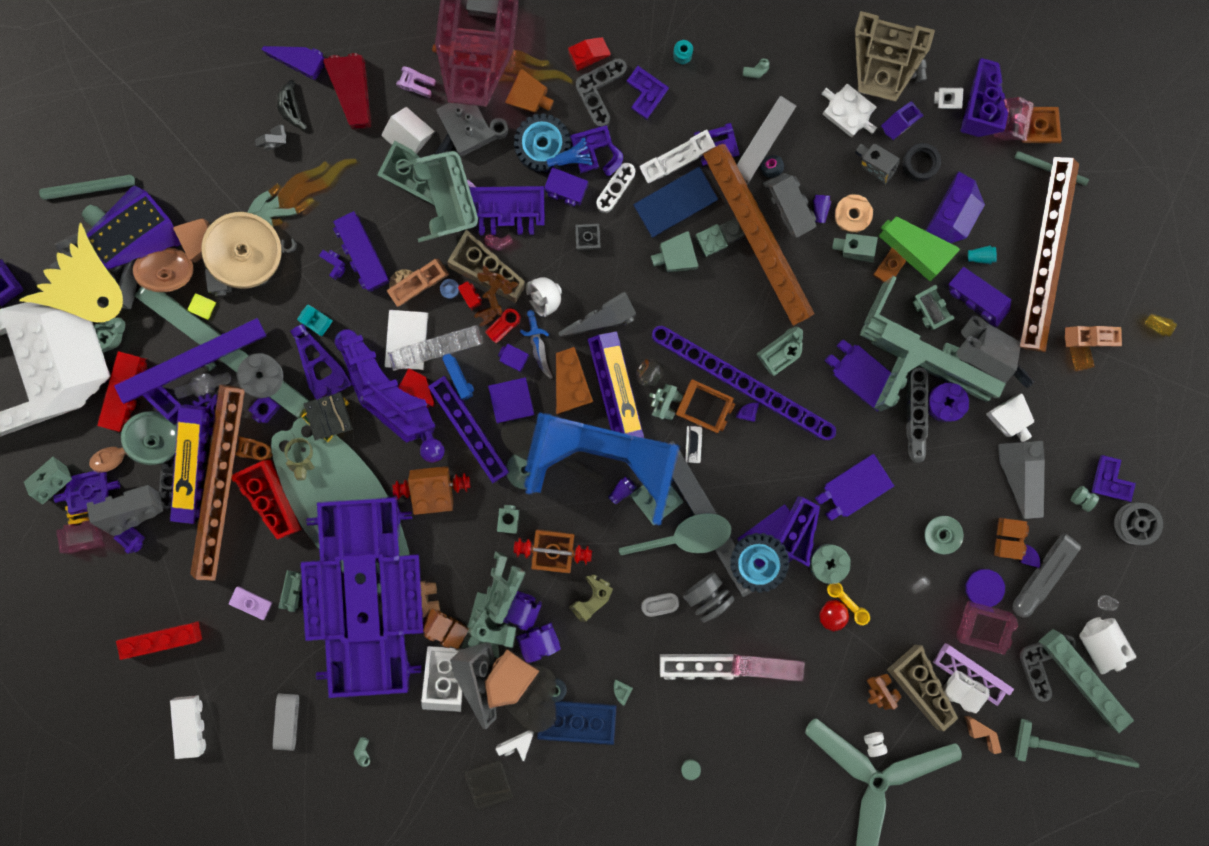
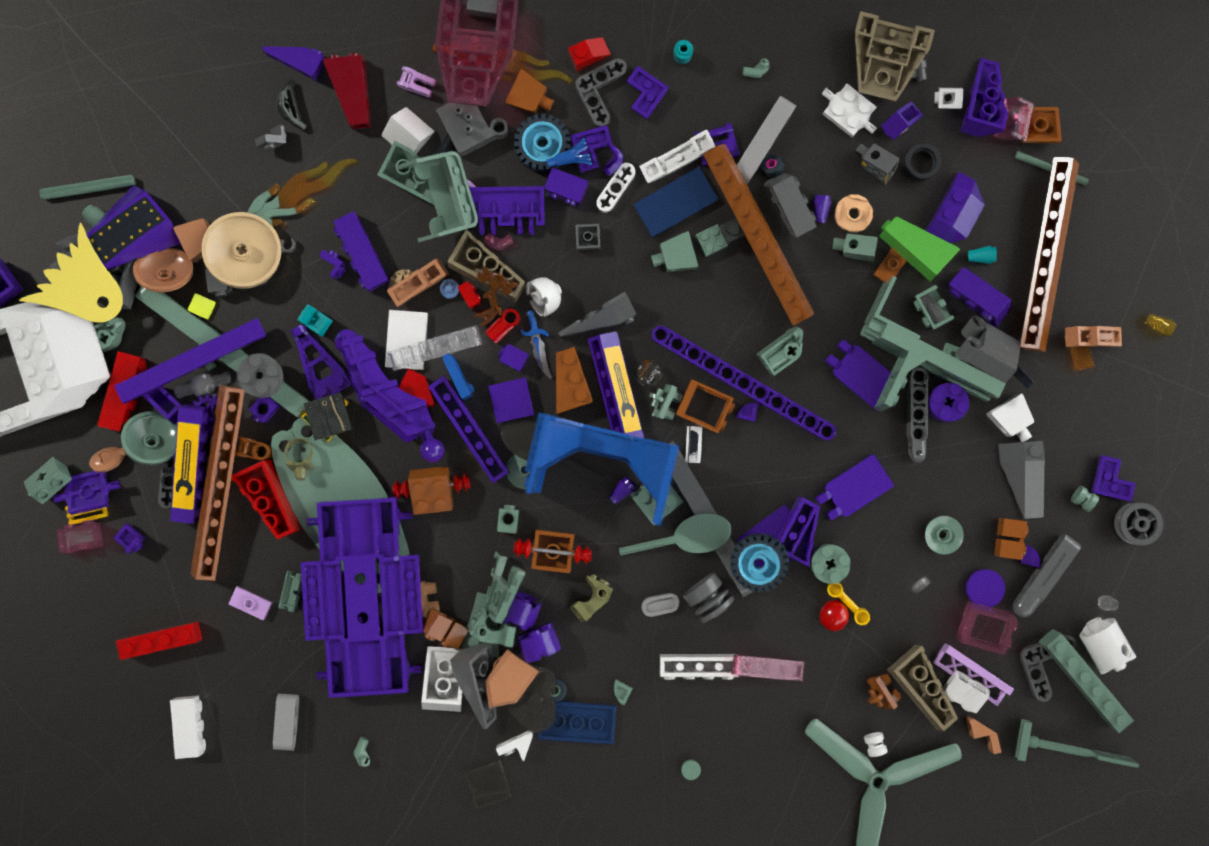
dark grey wedge [86,485,163,536] -> none

